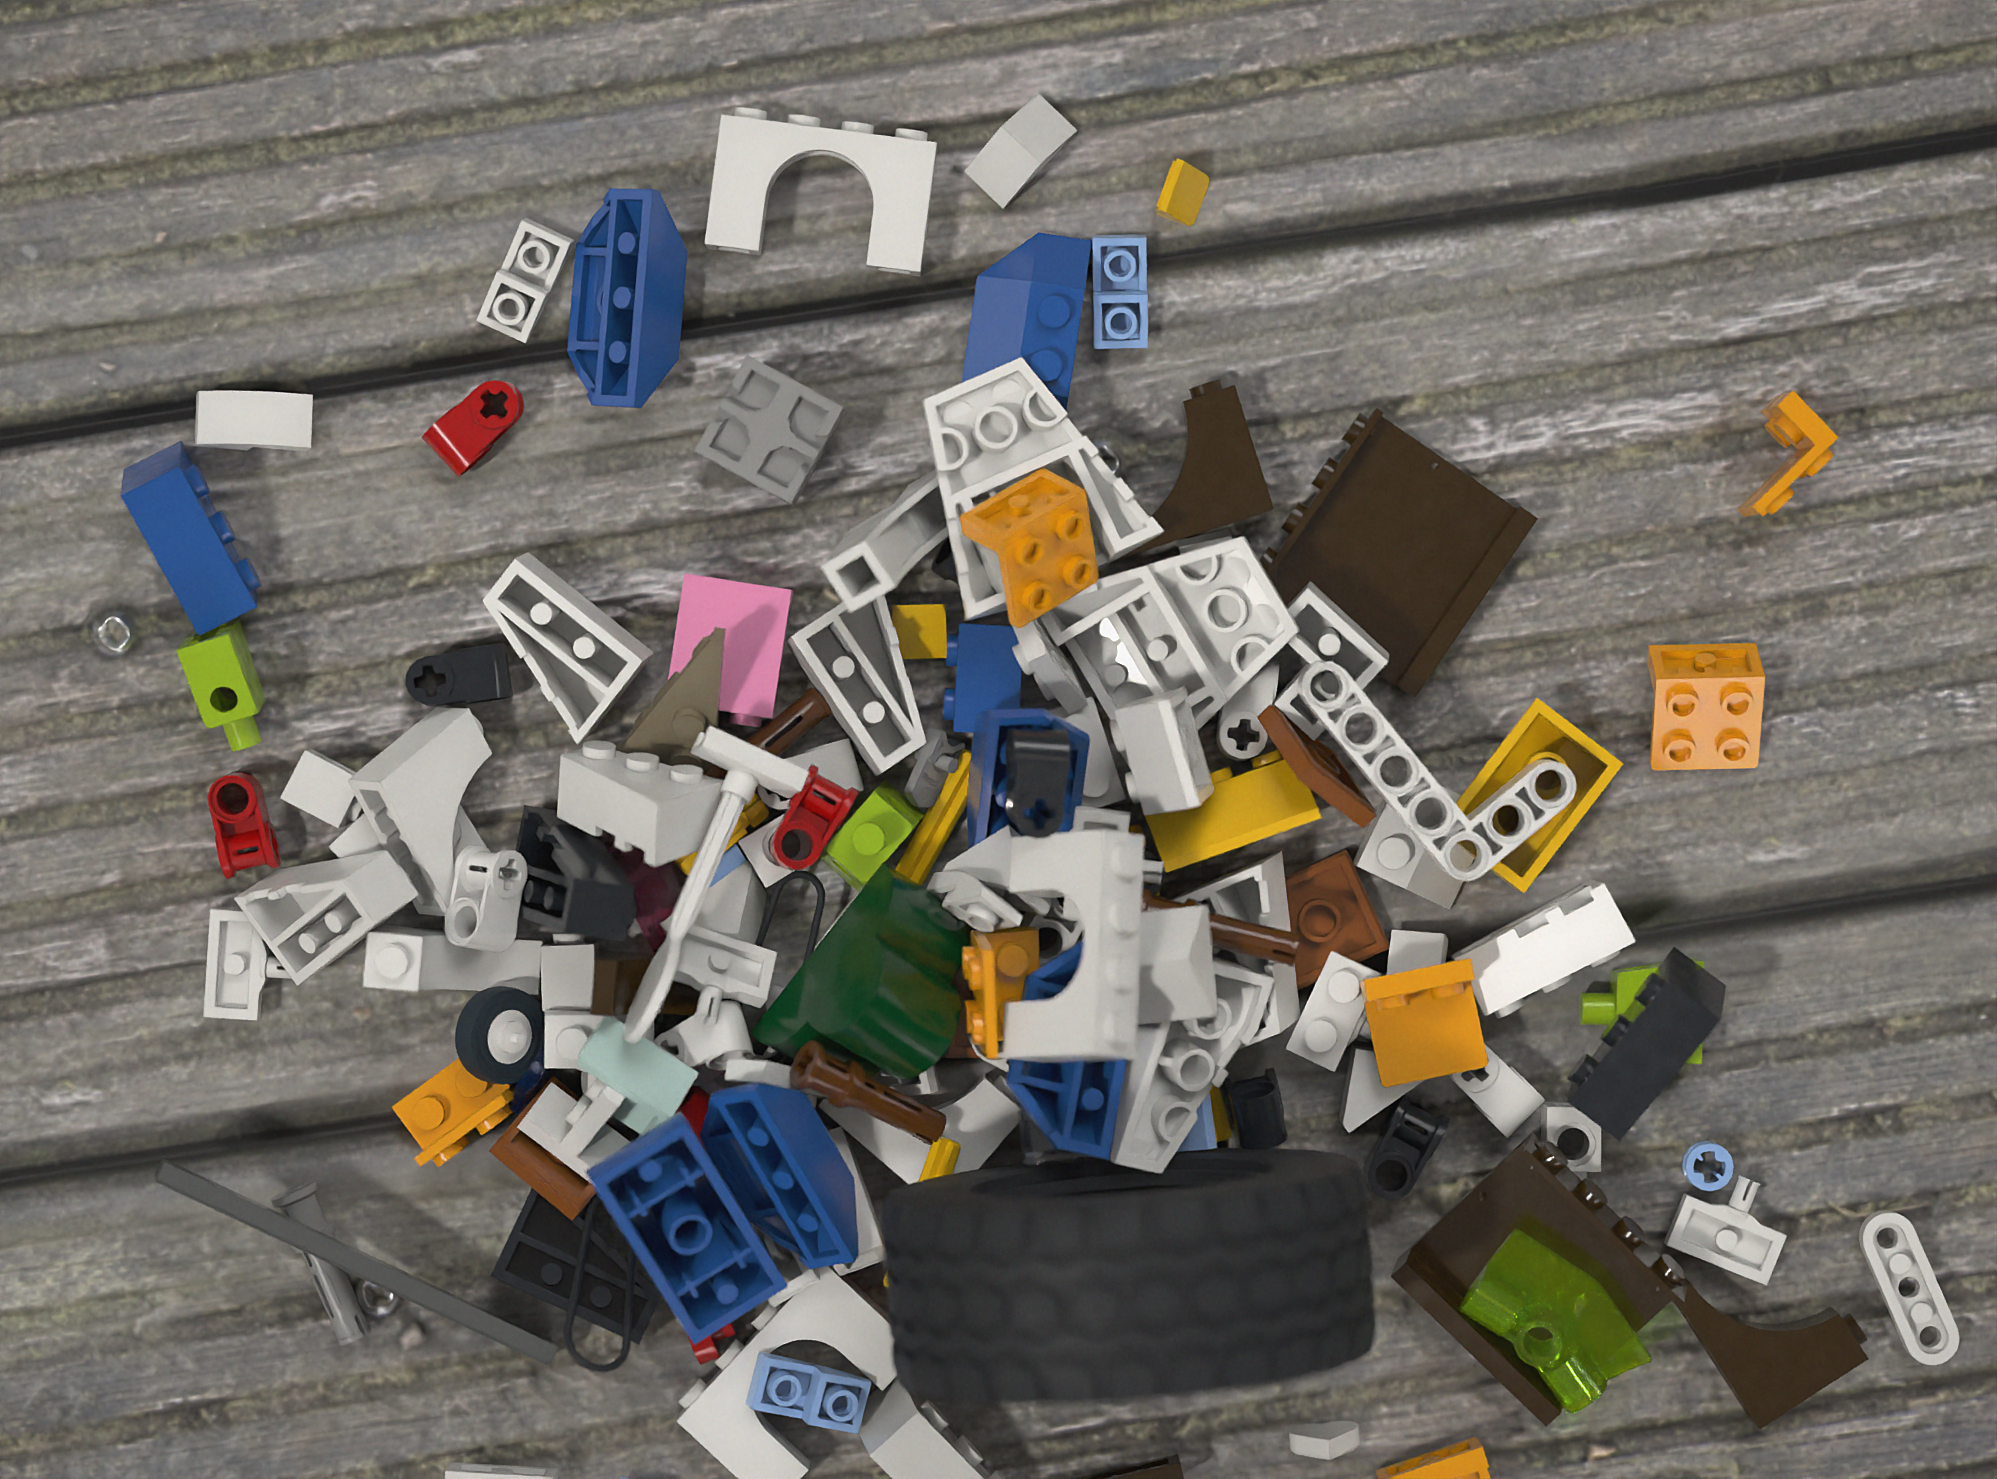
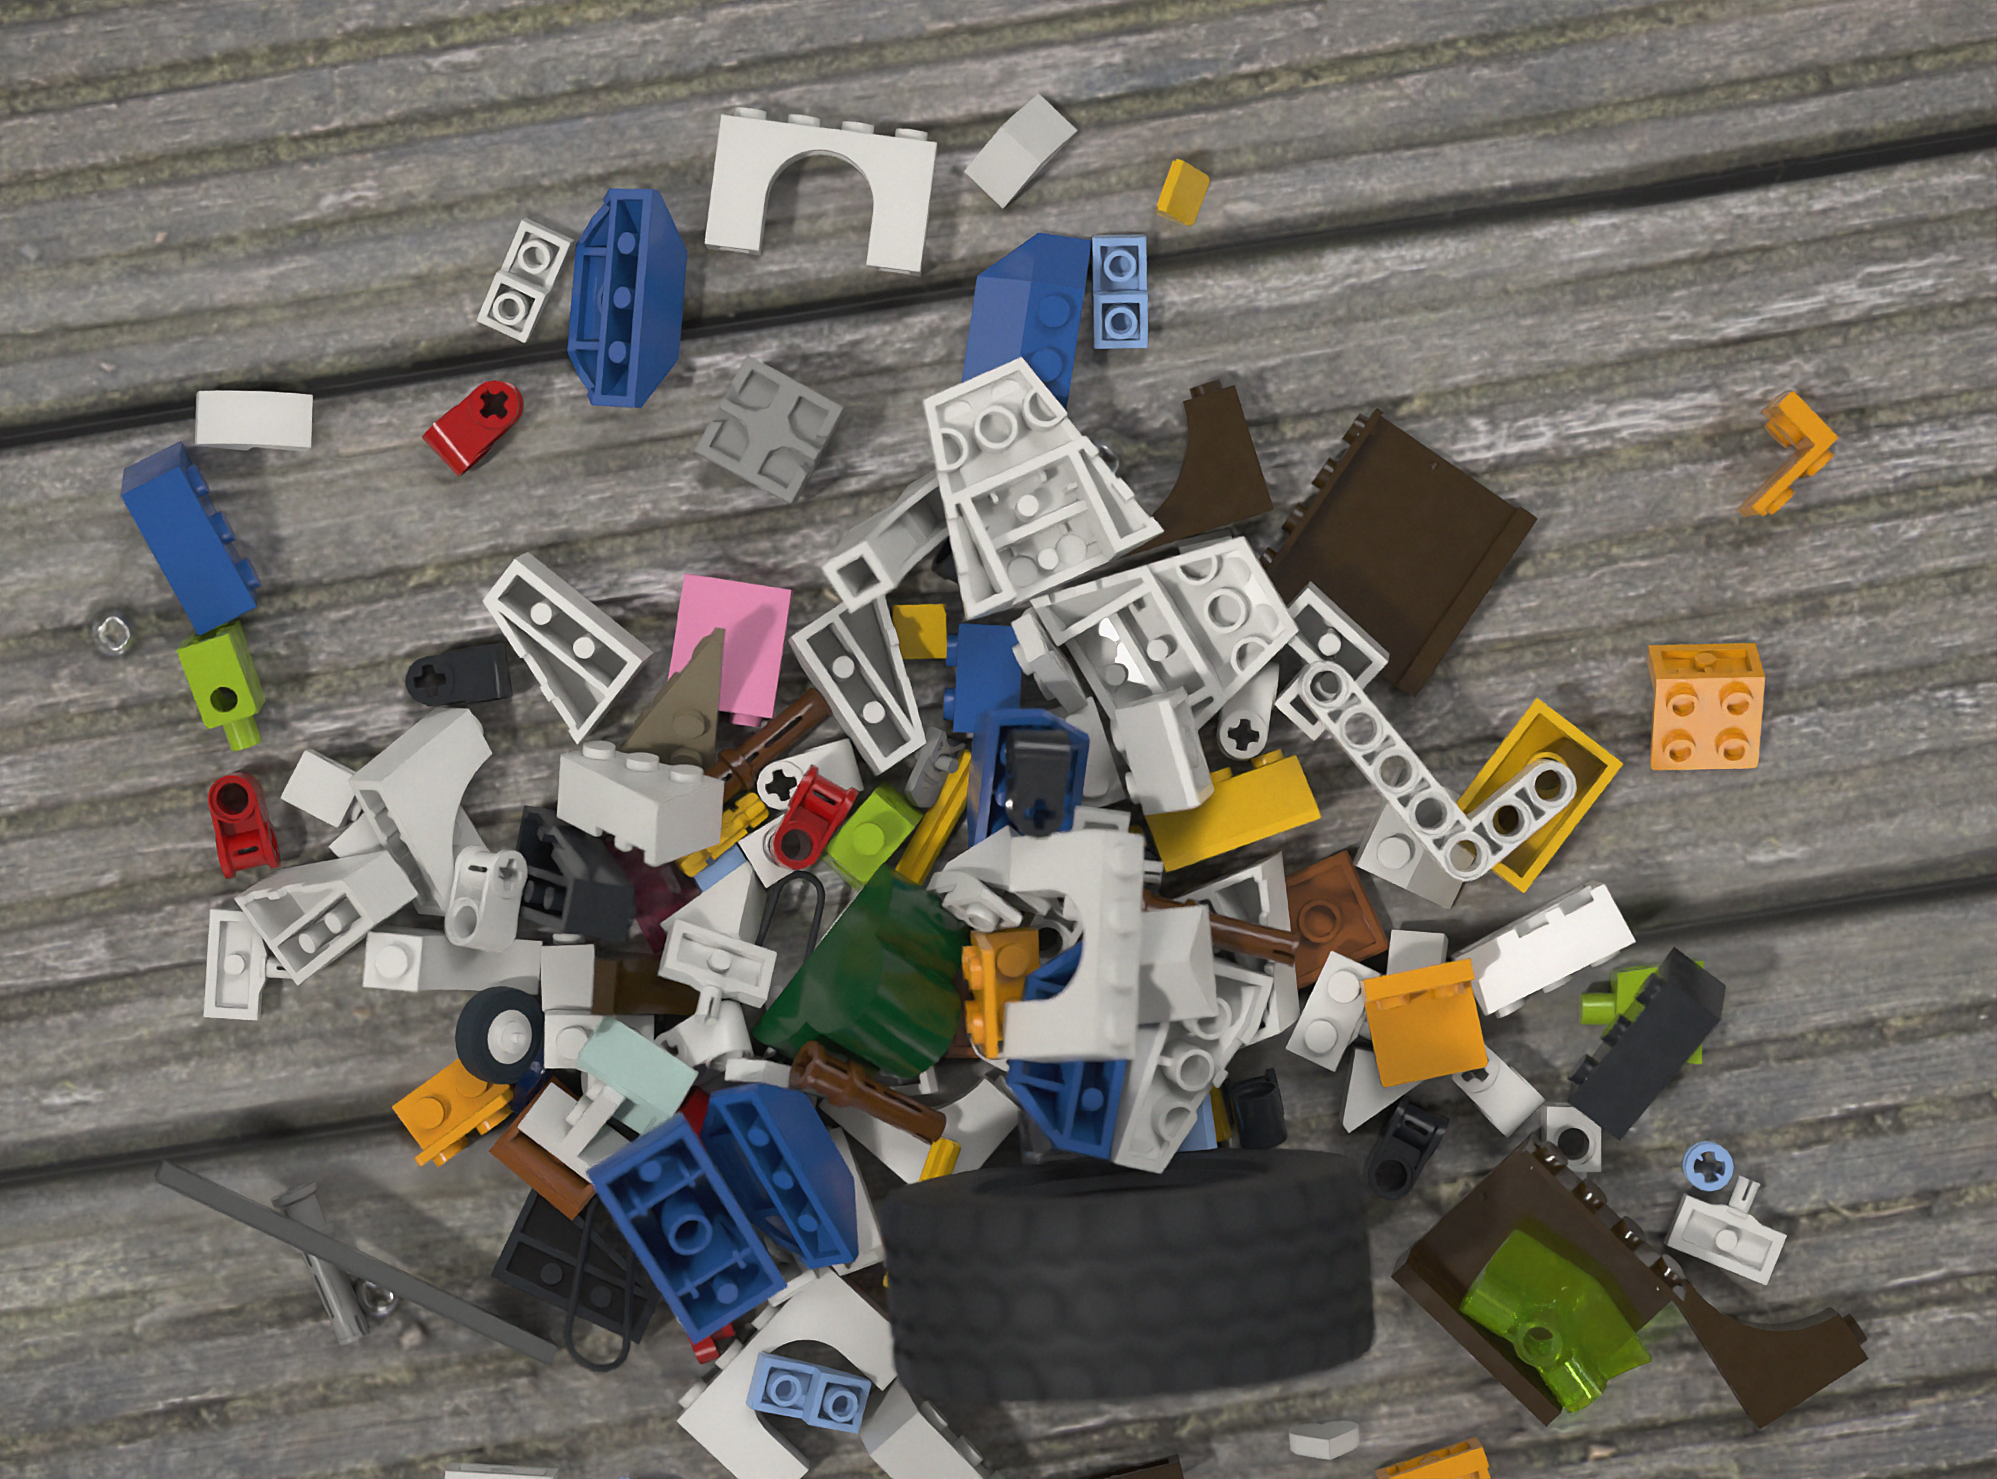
white piece [622,726,809,1044] -> none
light orange bracket [959,467,1099,628] -> none
dark orange tile [1257,705,1377,828] -> none
white plate [1859,1210,1960,1365] -> none

